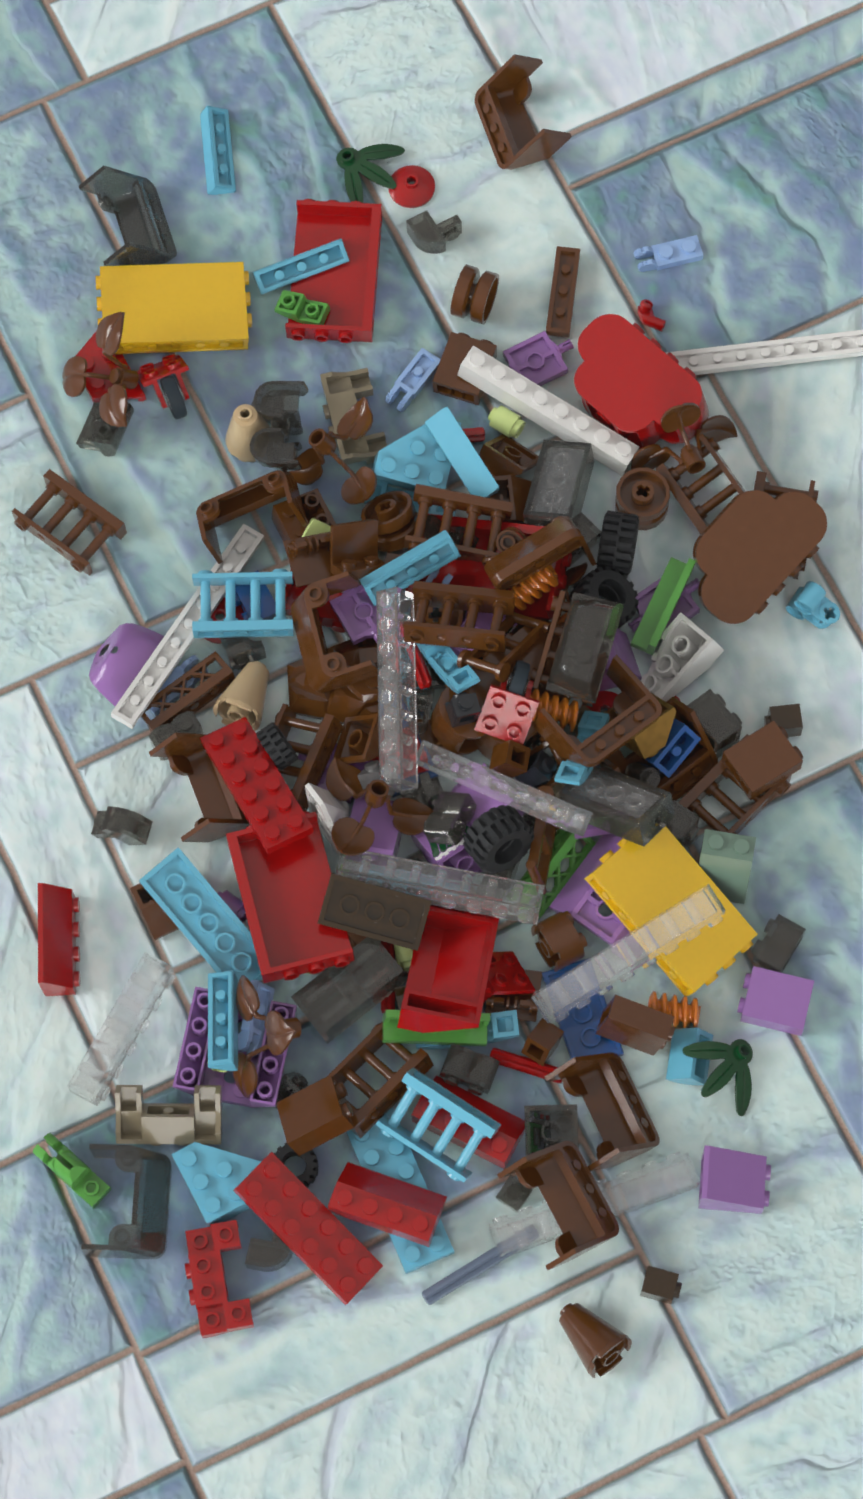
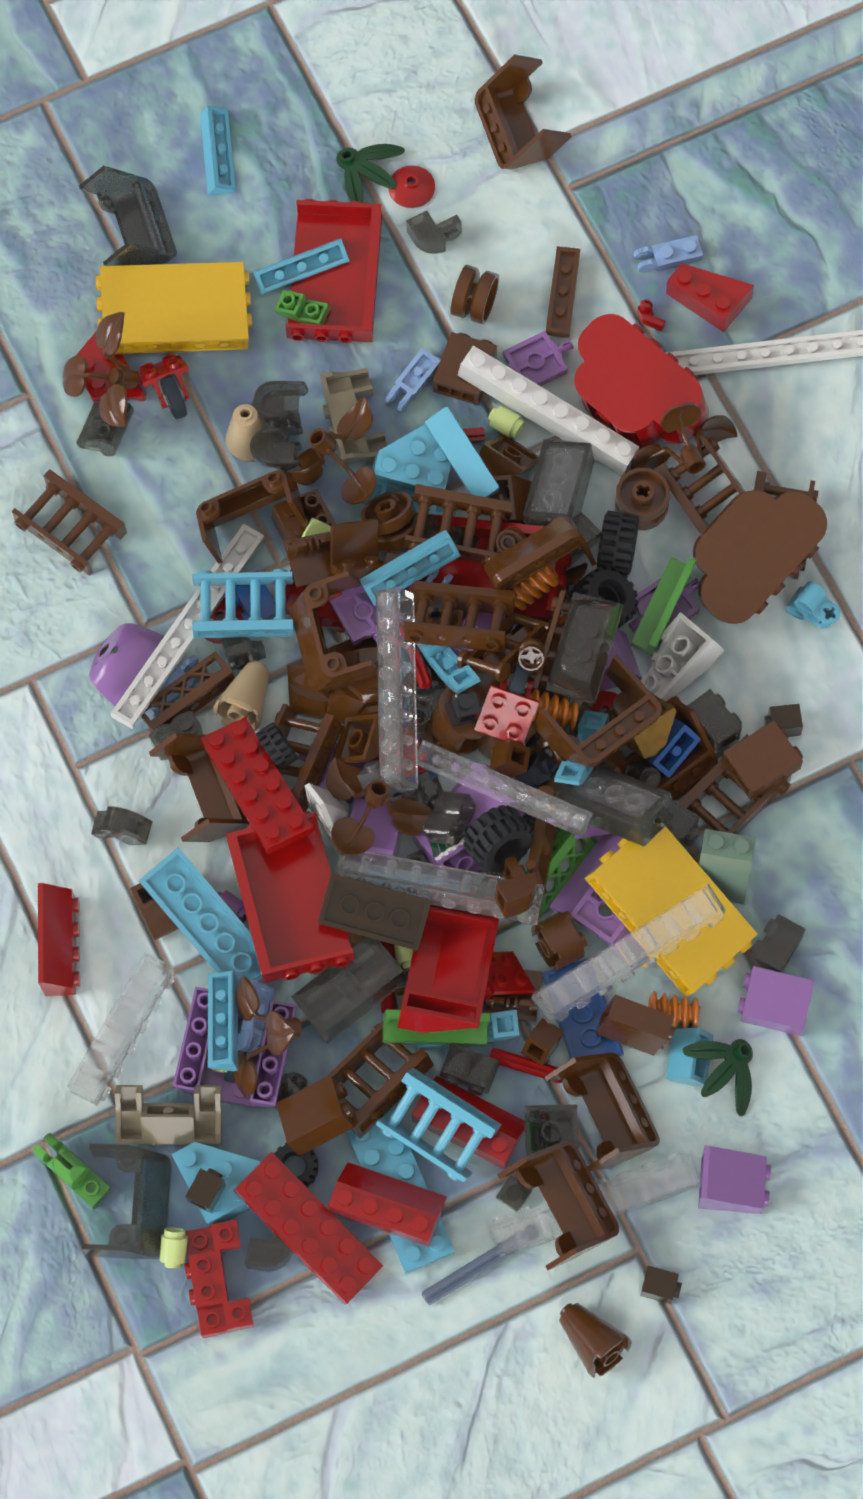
none -> yellowish green brick [160,1227,188,1268]
none -> dark brown brick [185,1168,226,1213]
none -> reddish brown brick [495,856,537,918]
none -> reddish brown wheel [518,638,544,671]
none -> red wedge [666,263,754,332]

